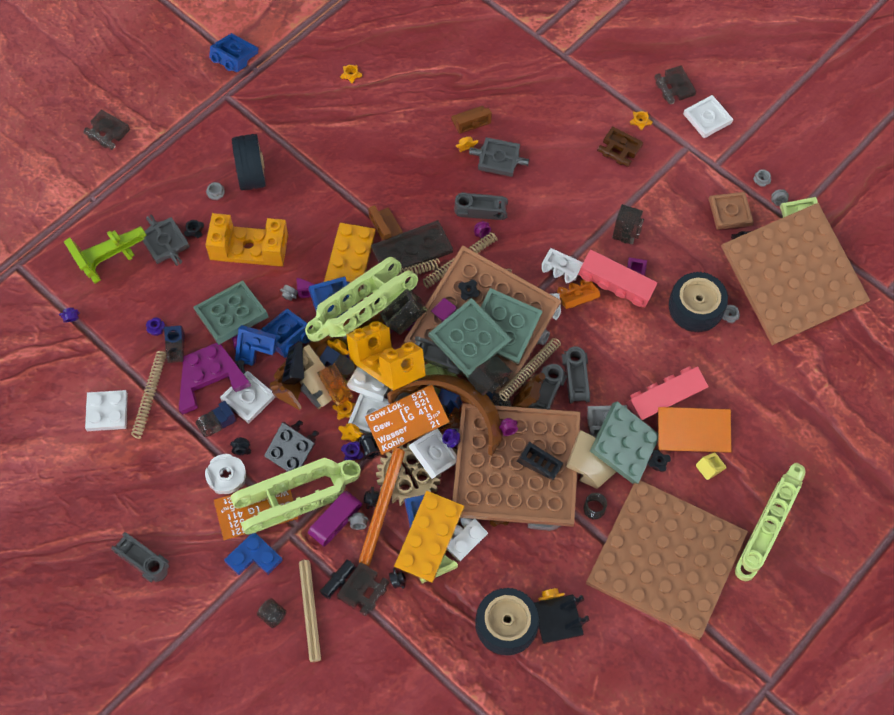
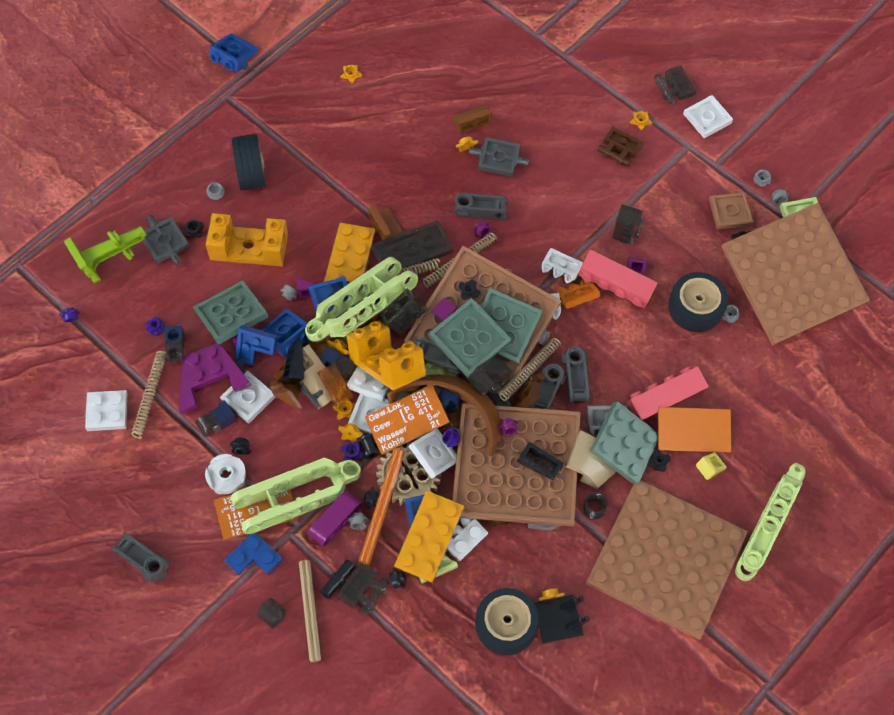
clear smoke plate [83,109,130,150] -> none
plate [264,420,319,472] -> none

